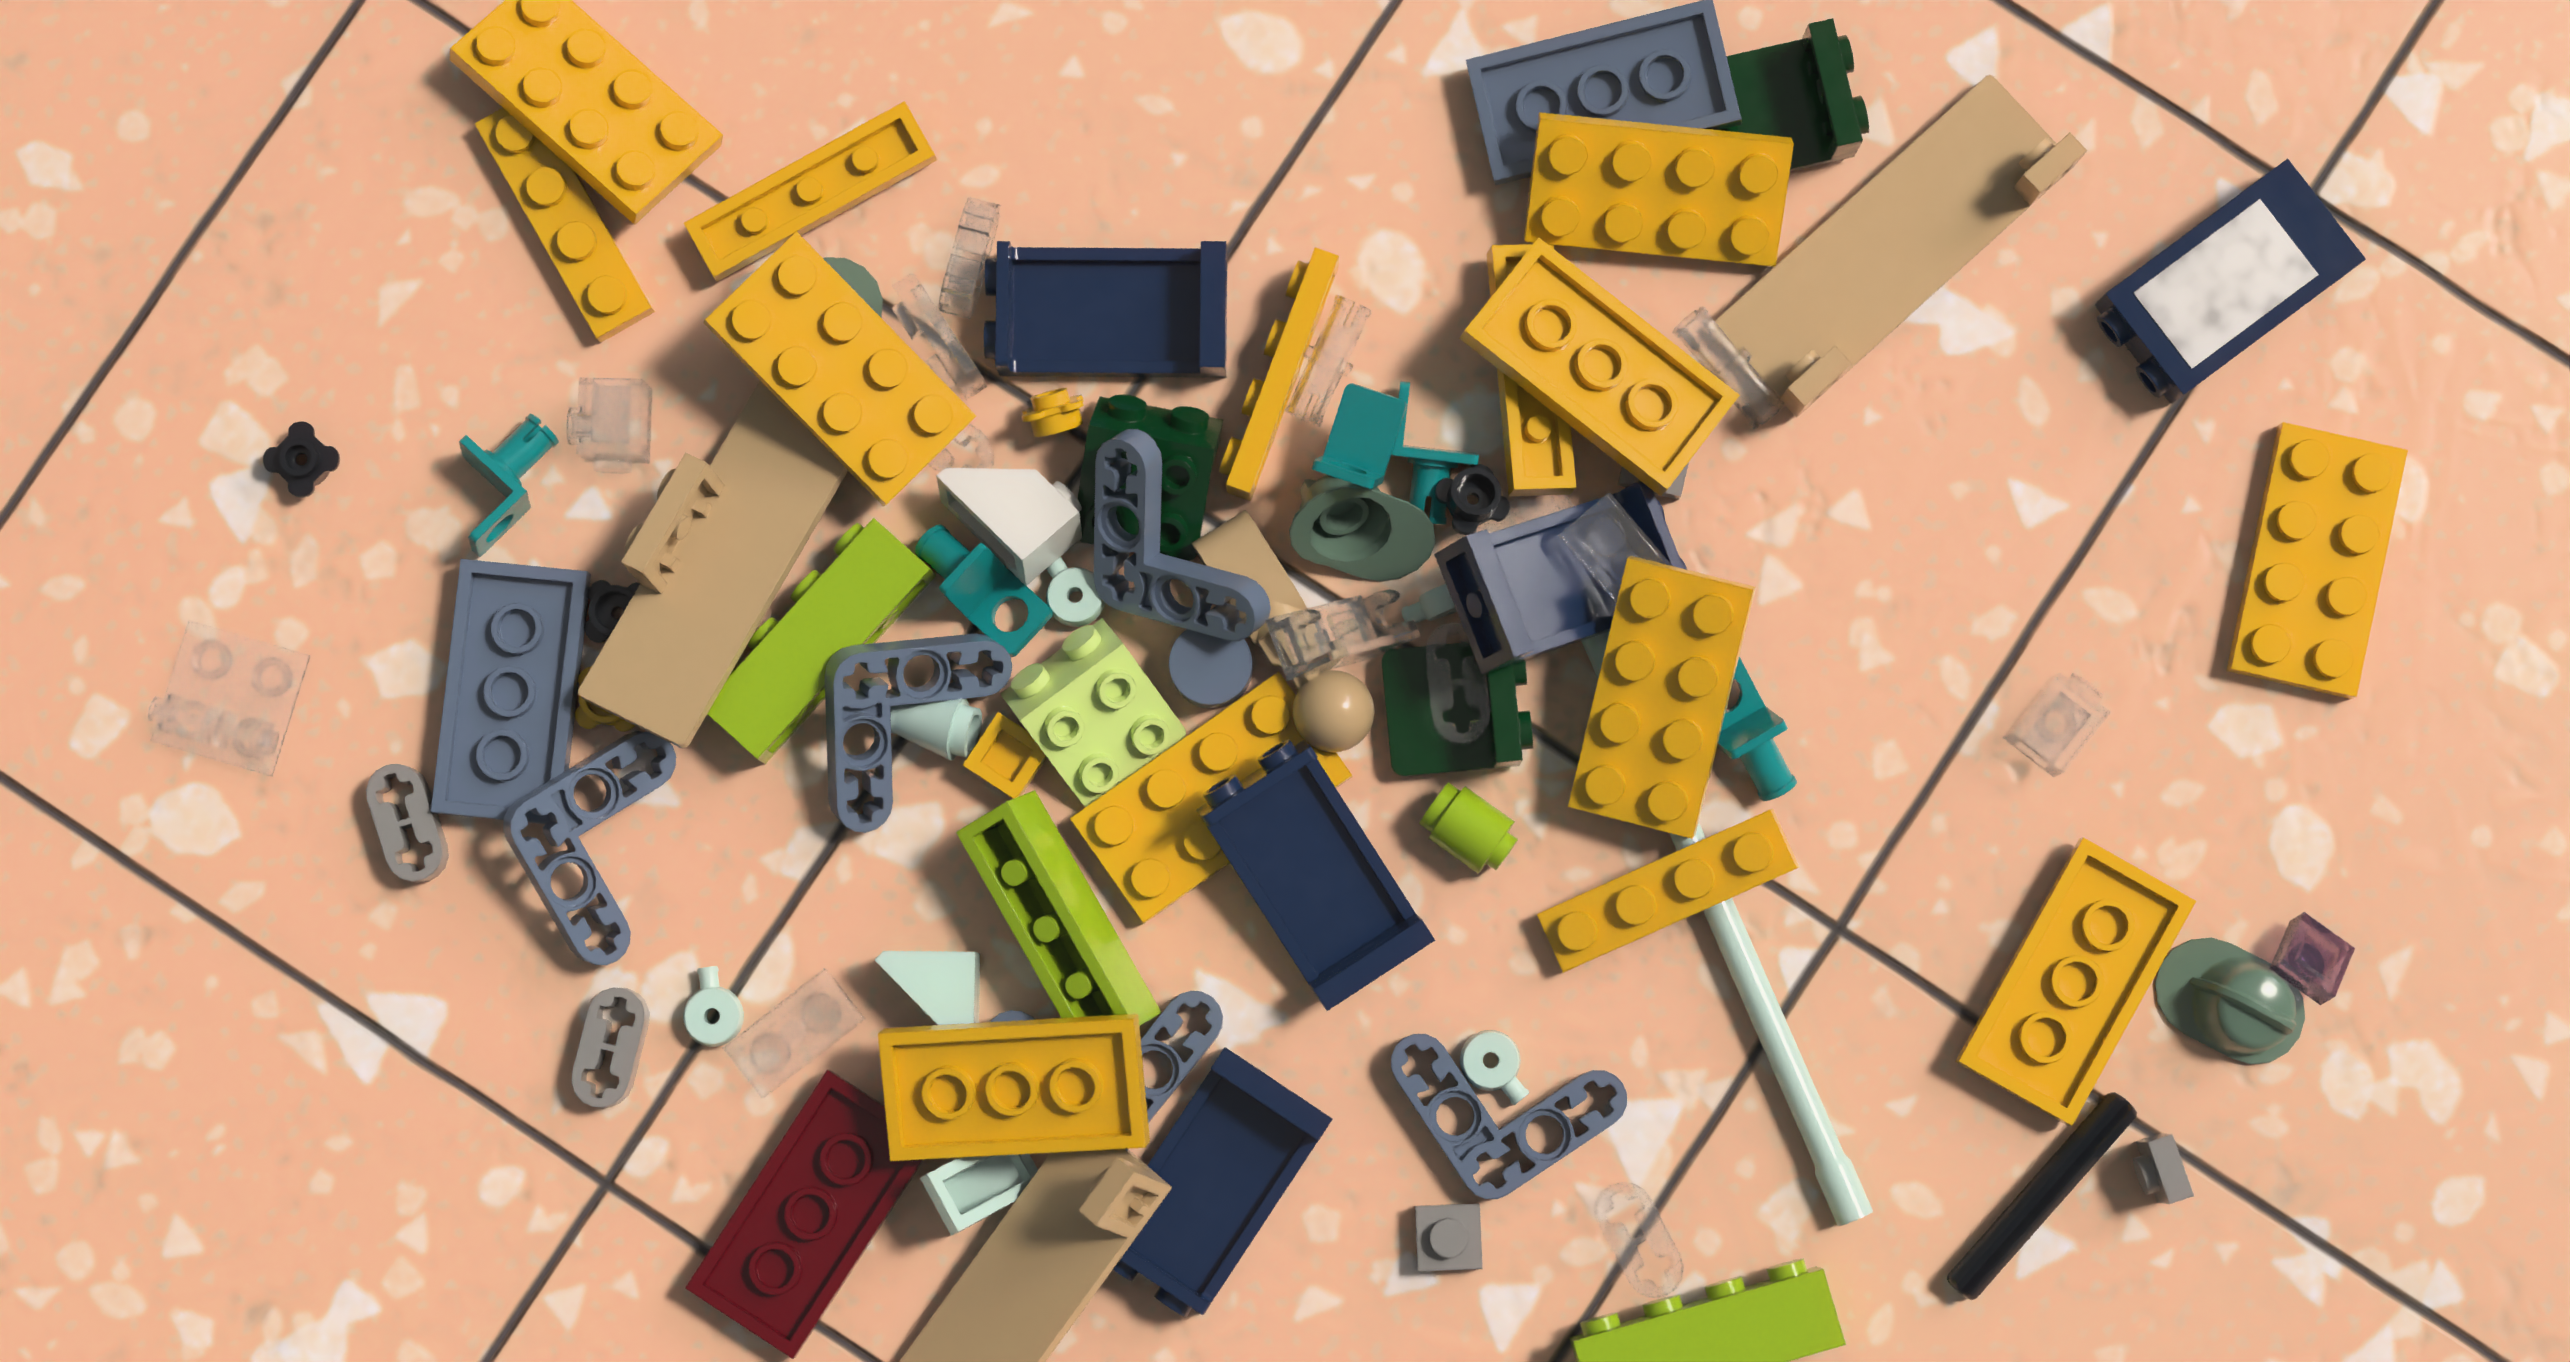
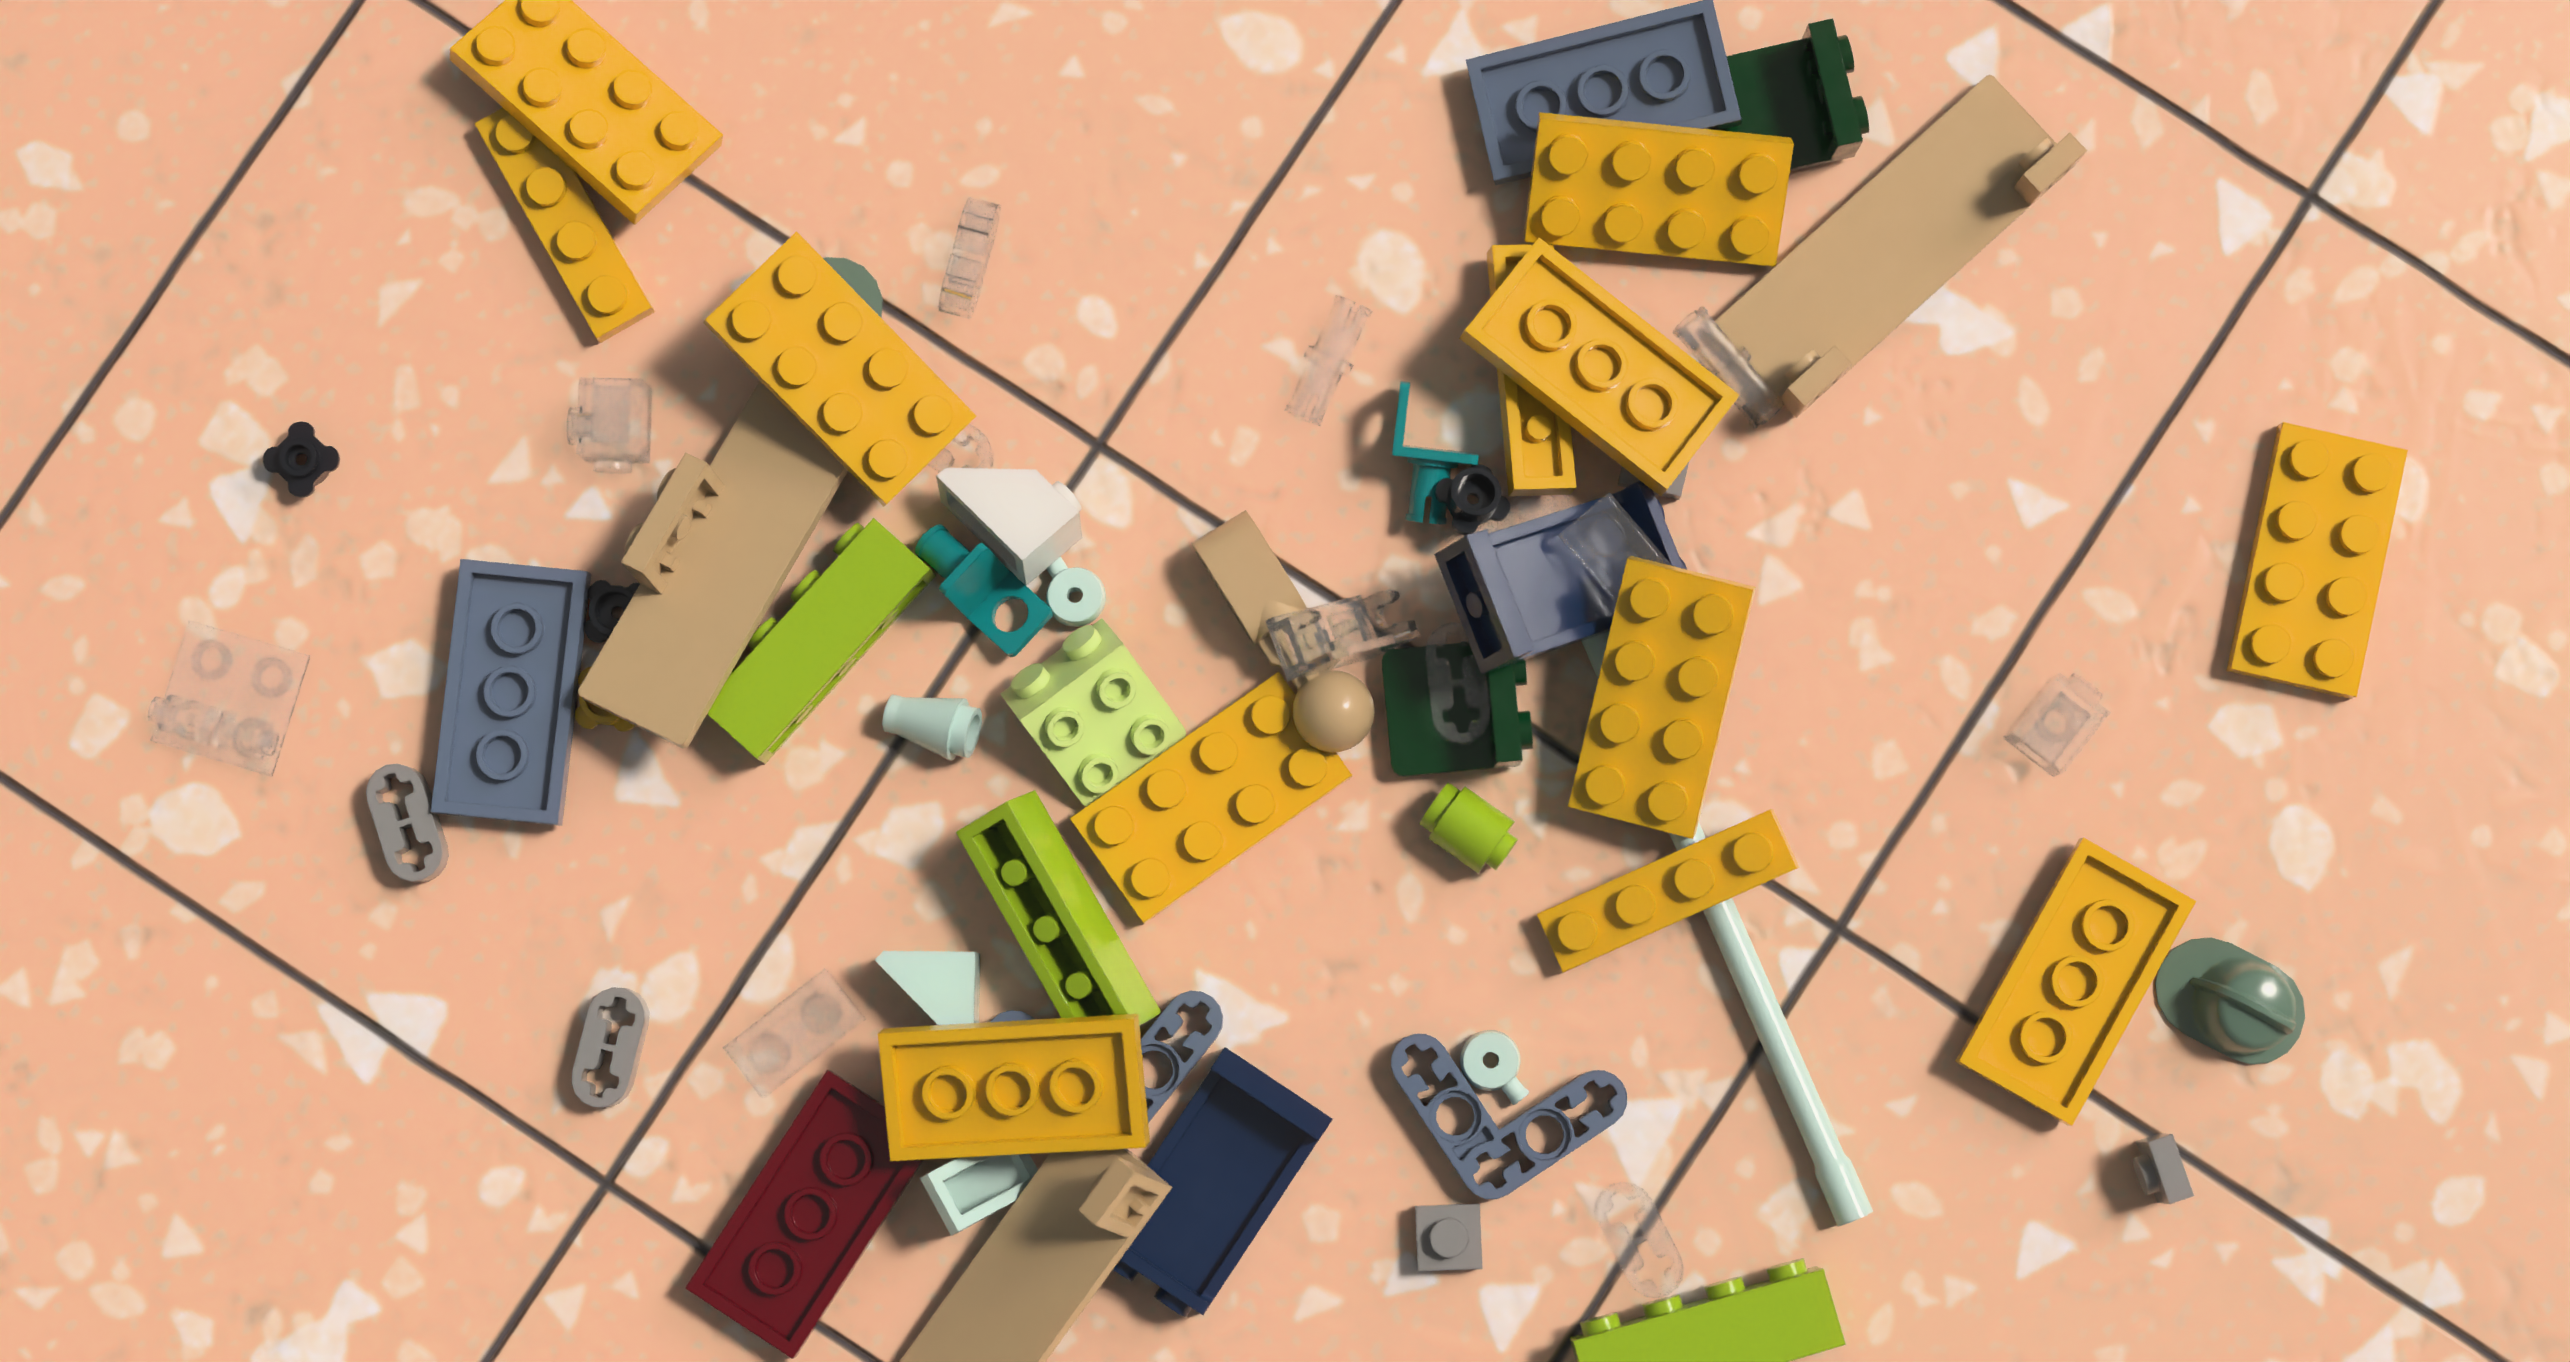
teal bracket [459,413,559,557] -> none
sand blue beam [503,731,676,965] -> none
light aqua piece [683,966,744,1047] -> none
yellow plate [684,101,937,282] -> none
sand blue beam [825,634,1012,833] -> none
clear plate [891,272,987,400] -> none
yellow plate [963,712,1047,799] -> none
dark blue panel [984,241,1228,378] -> none
yellow plate [1021,388,1084,437] -> none
dark green bracket [1077,395,1223,561] -> none
sand blue beam [1094,429,1271,641] -> none
sand blue piece [1169,629,1253,709] -> none
dark blue panel [1196,739,1435,1011] -> none
yellow plate [1219,247,1339,501] -> none
sand green piece [1289,475,1436,581] -> none
teal bracket [1311,383,1407,489] -> none
light aqua piece [1402,584,1457,627] -> none
teal bracket [1717,657,1797,801] -> none
black axle [1947,1092,2137,1300] -> none
panel [2095,158,2366,404] -> none
plate [2269,912,2355,1005] -> none

